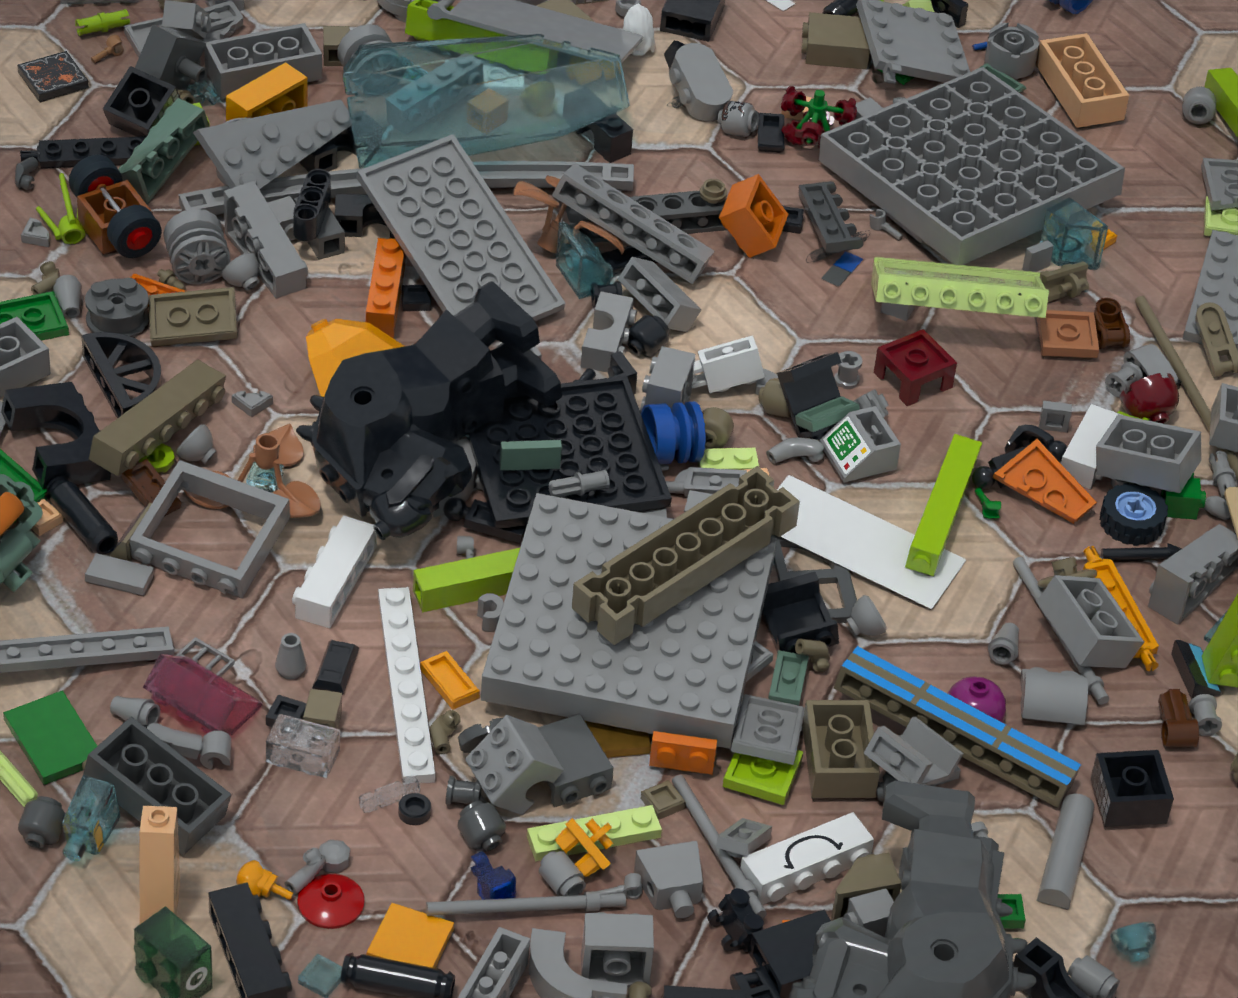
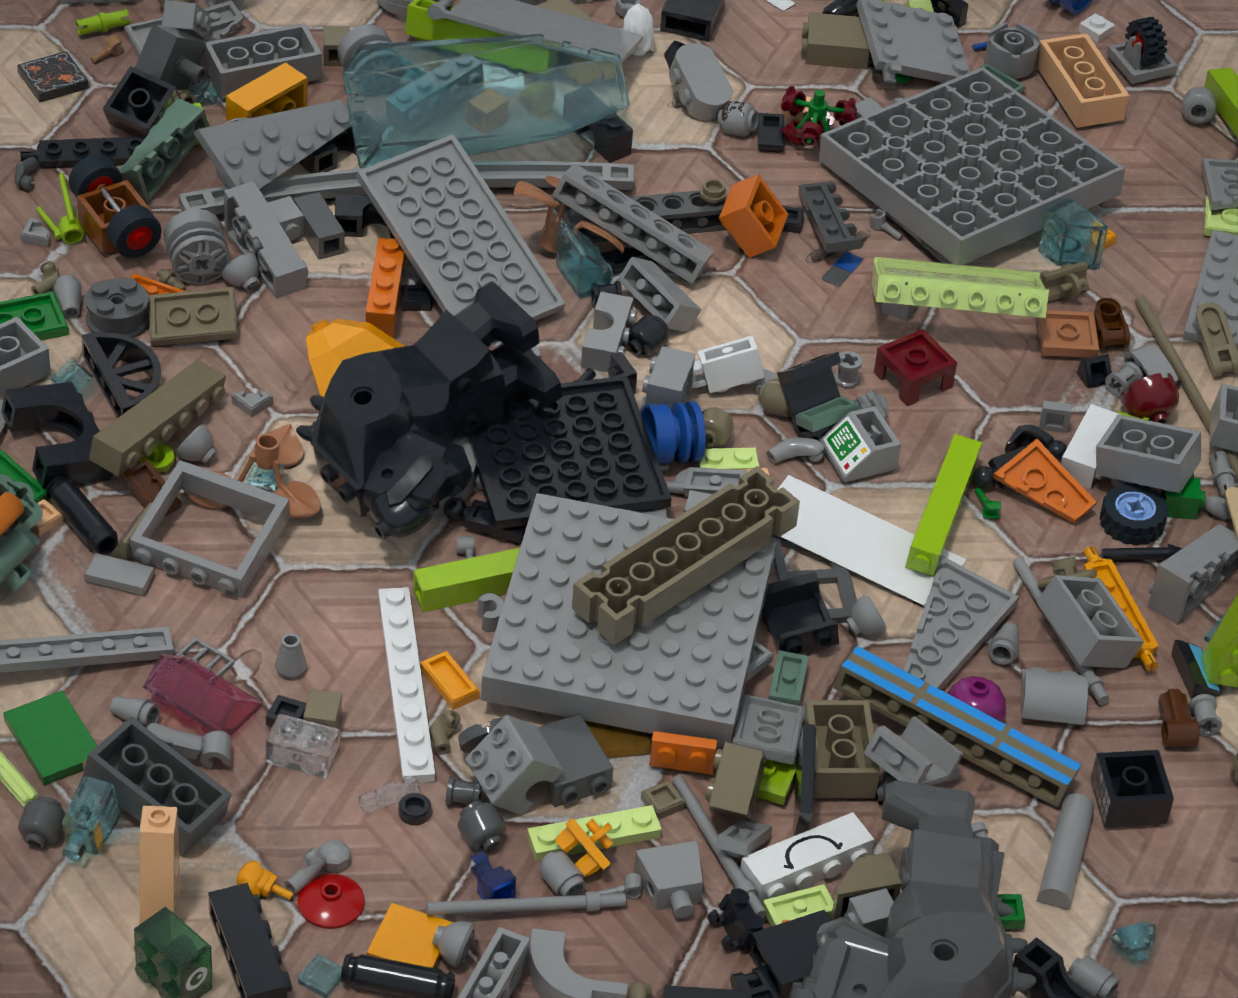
white brick [292,515,377,629] -> none
black beam [293,169,331,241] -> none
black tile [313,640,359,695] -> none
sand green tile [499,440,562,470] -> none
light grey axle [549,470,610,497] -> none
light grey brick [581,912,654,989] -> none
dark tan arm [795,639,830,672] -> none
light grey tile [1022,240,1054,272] -> none
none -> clear light blue panel [50,355,93,393]
none -> light grey brick [432,921,475,968]
none -> dark tan brick [705,742,767,820]
none -> yellowish green plate [763,884,834,927]
none -> black tile [793,724,816,836]
none -> light grey wing [903,556,1019,690]
none -> black slope [1076,354,1112,387]
none -> white plate [1078,13,1115,43]
none -> plate [1107,17,1178,84]

